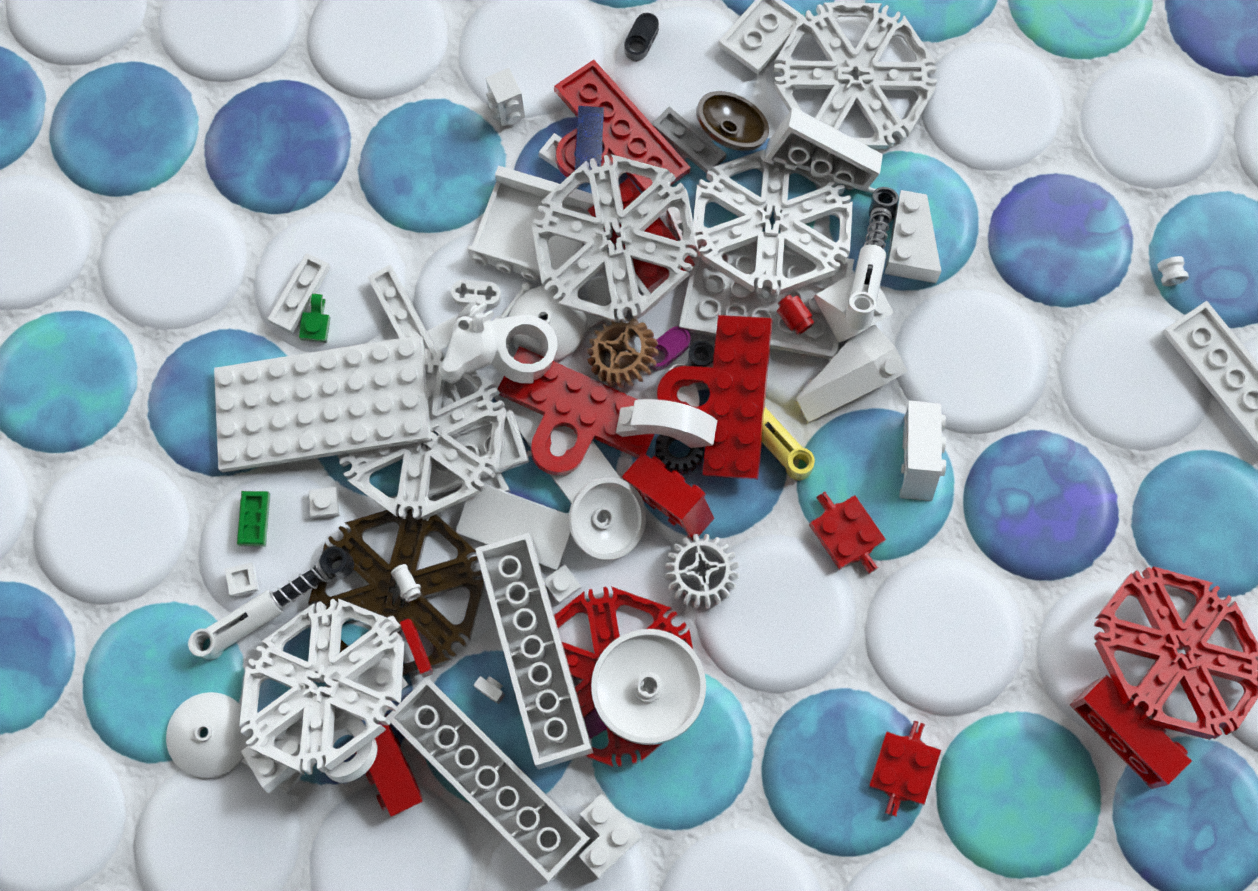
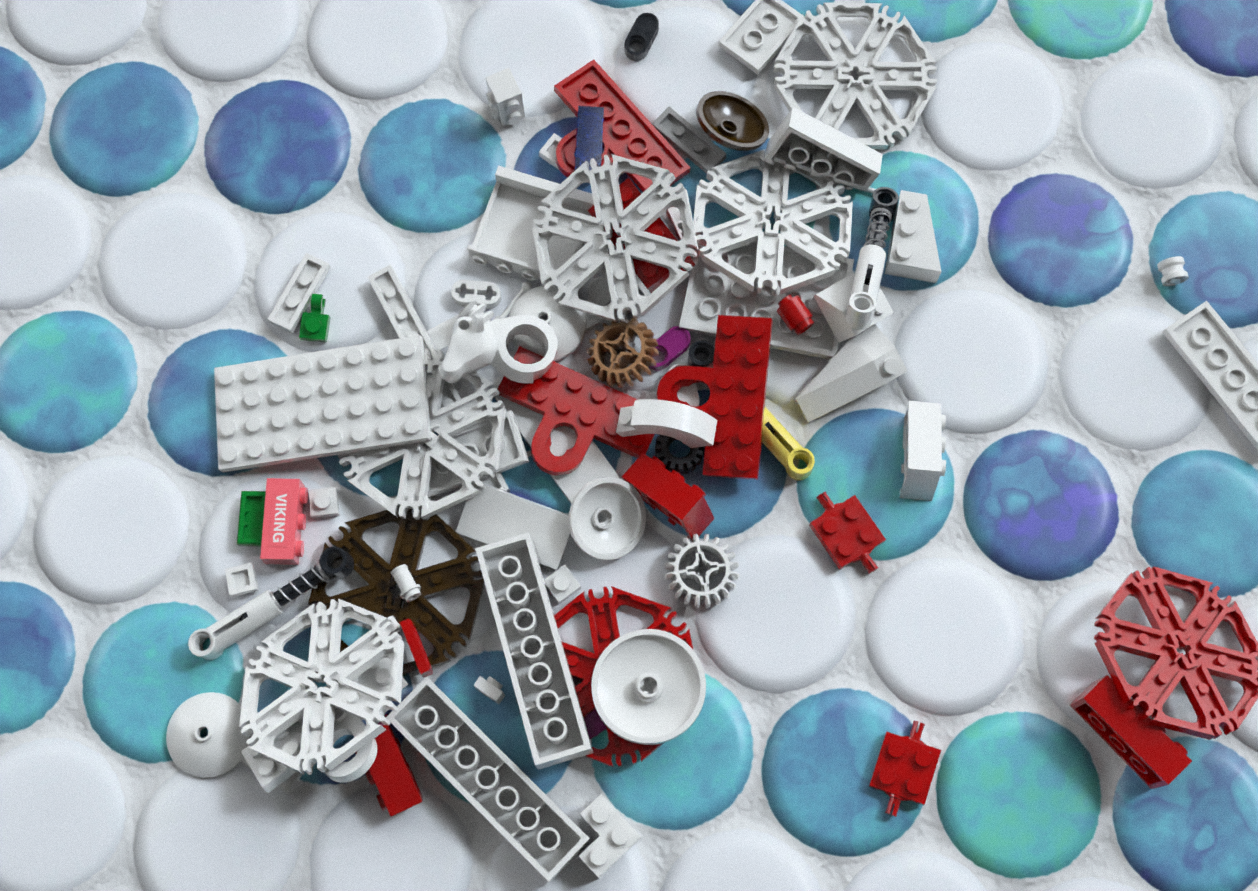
none -> coral brick [260,478,308,565]

